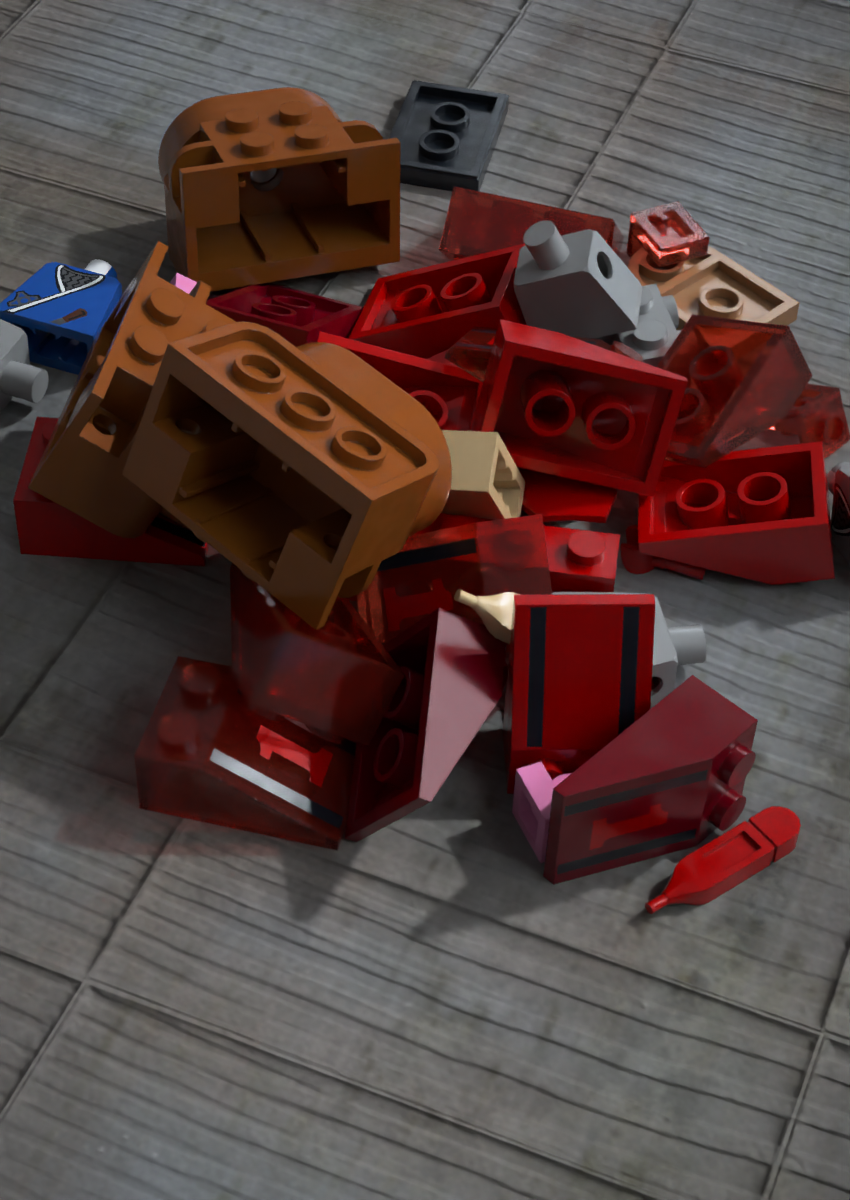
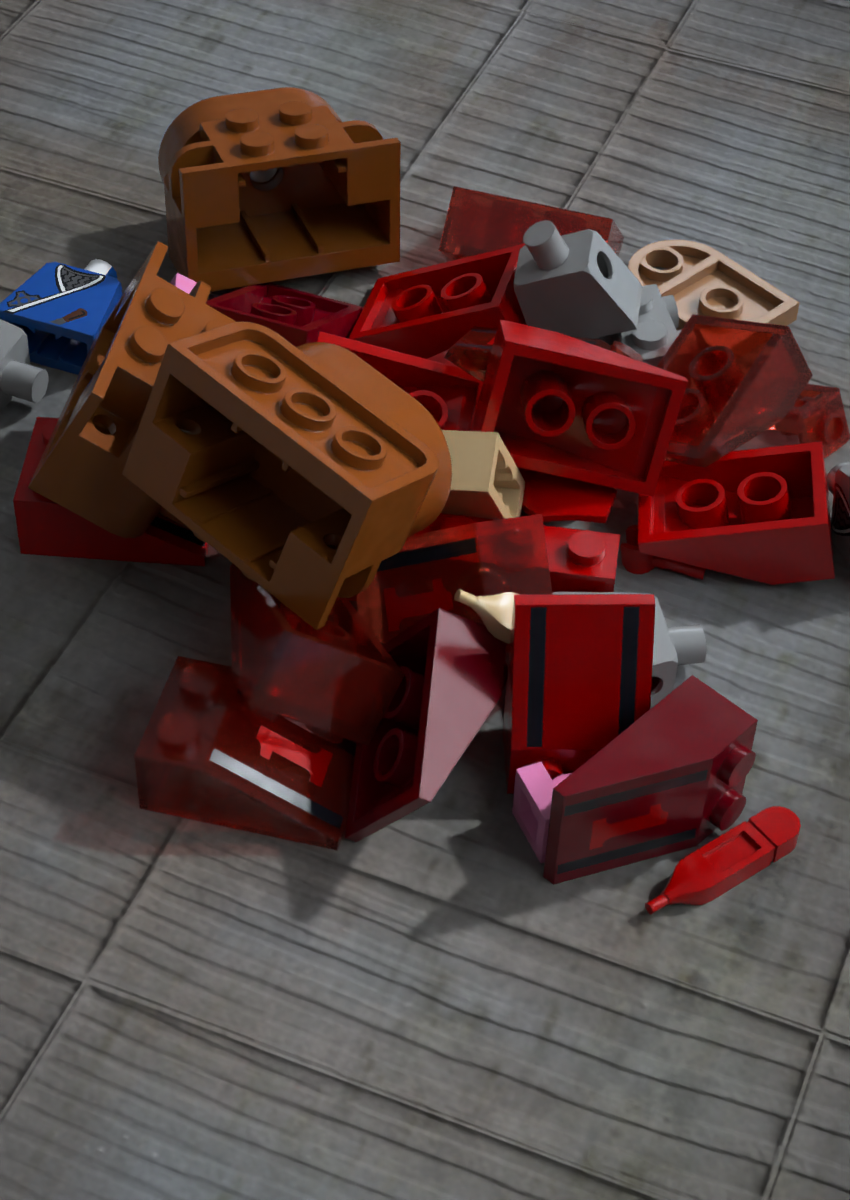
black tile [389,80,509,195] -> none
clear red bracket [626,201,710,267] -> none

